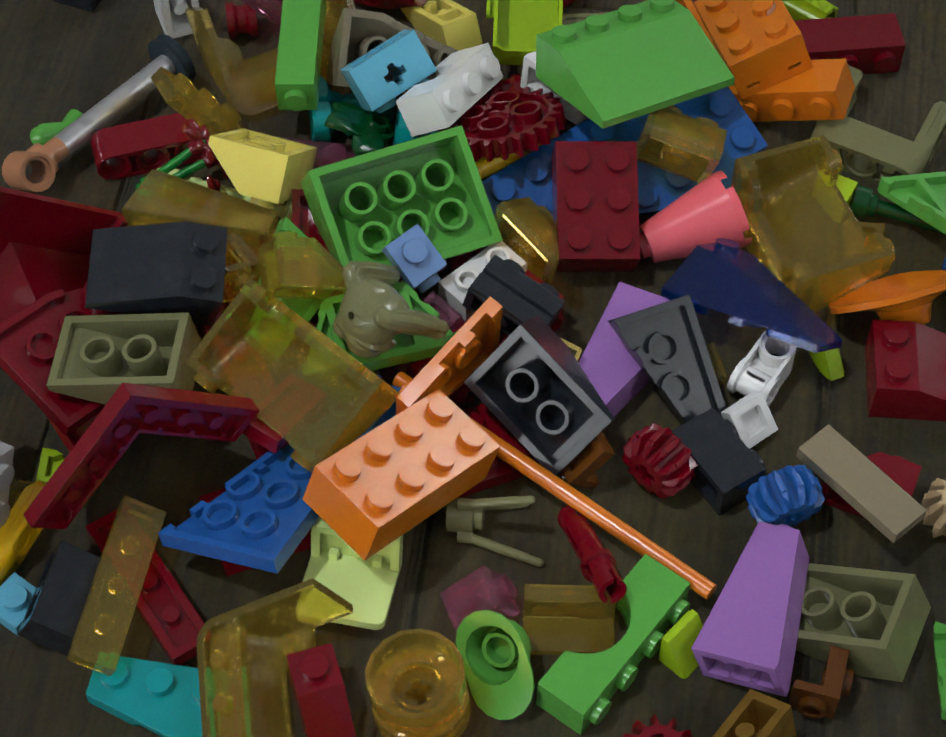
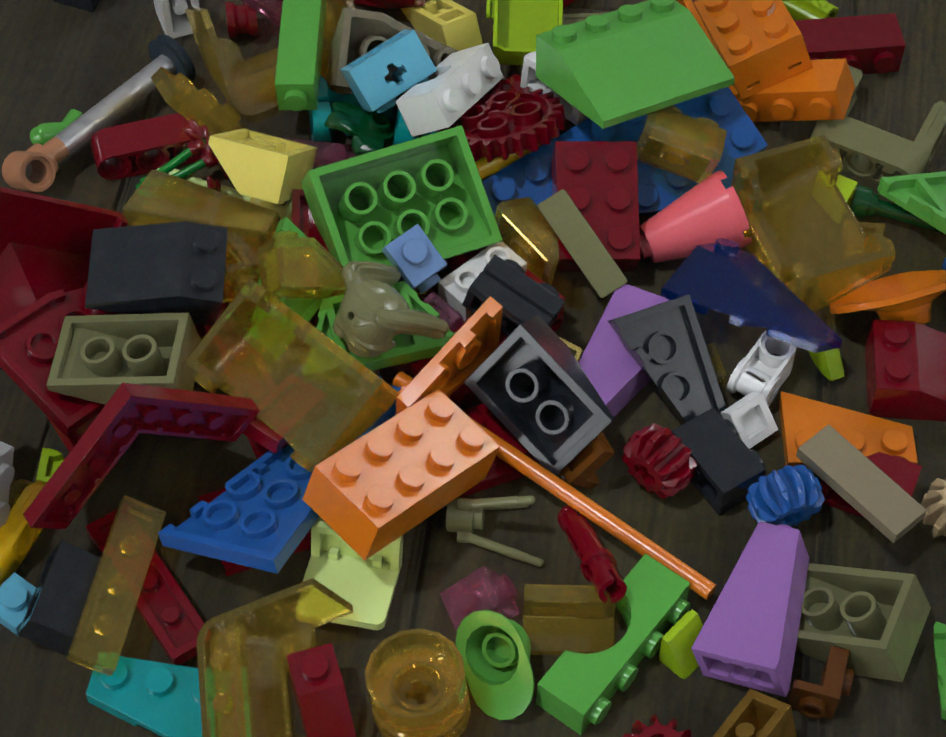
none -> olive sticker [538,189,627,298]
none -> orange wing [778,391,918,472]

